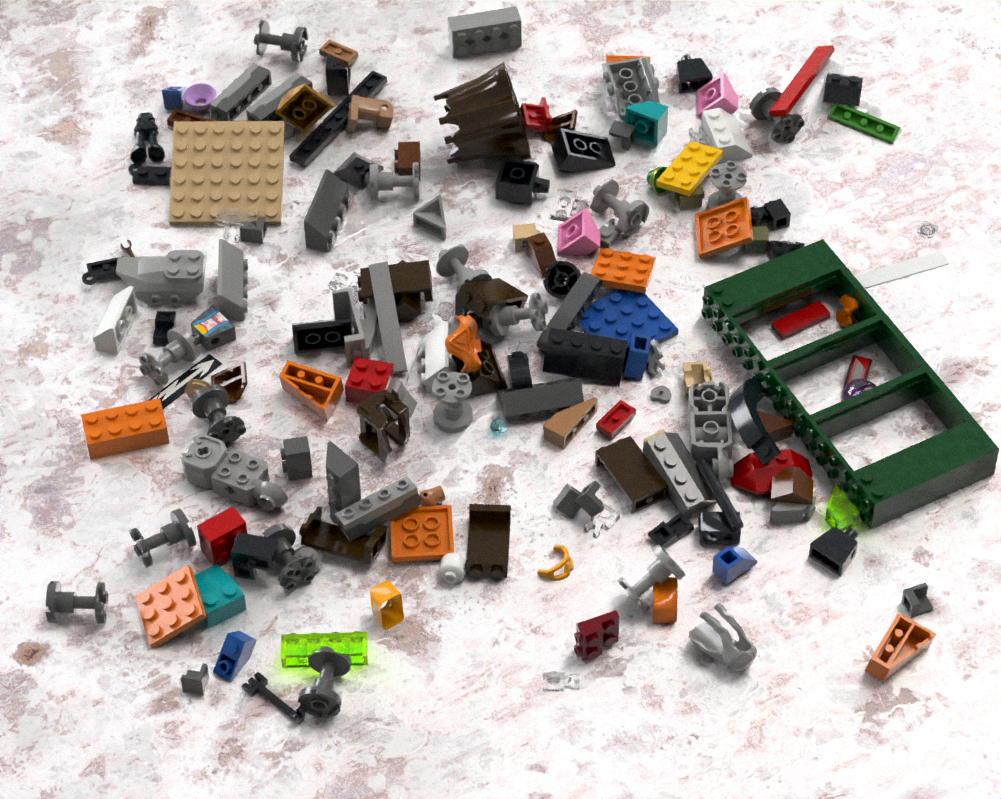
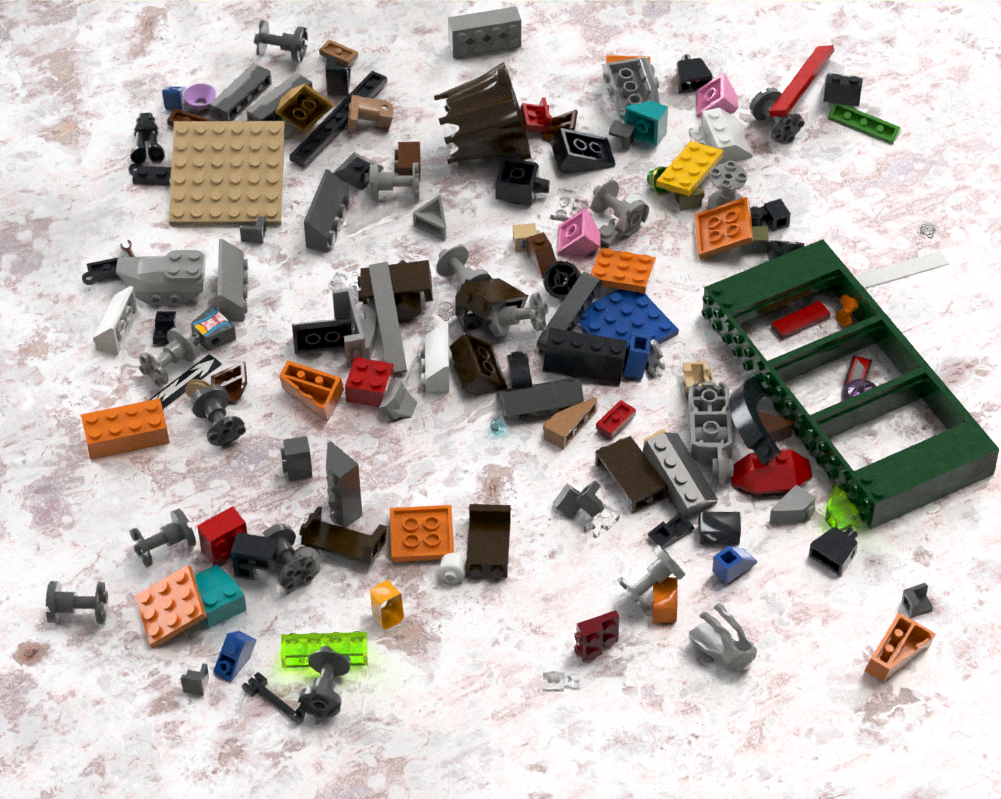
light grey brick [181,434,288,511] -> none
clear hinge [215,205,256,243] -> none
light grey piece [335,476,421,542] -> none
dark brown animal [357,389,410,462] -> none
nougat piece [419,485,445,506] -> none
light grey piece [432,371,473,433] -> none
orange piece [445,315,482,374] -> none
light orange helmet [537,545,574,581] -> none
light grey piece [650,385,671,403] -> none
black axle [696,458,744,531] -> none
reddish brown slope [771,466,814,505] -> none

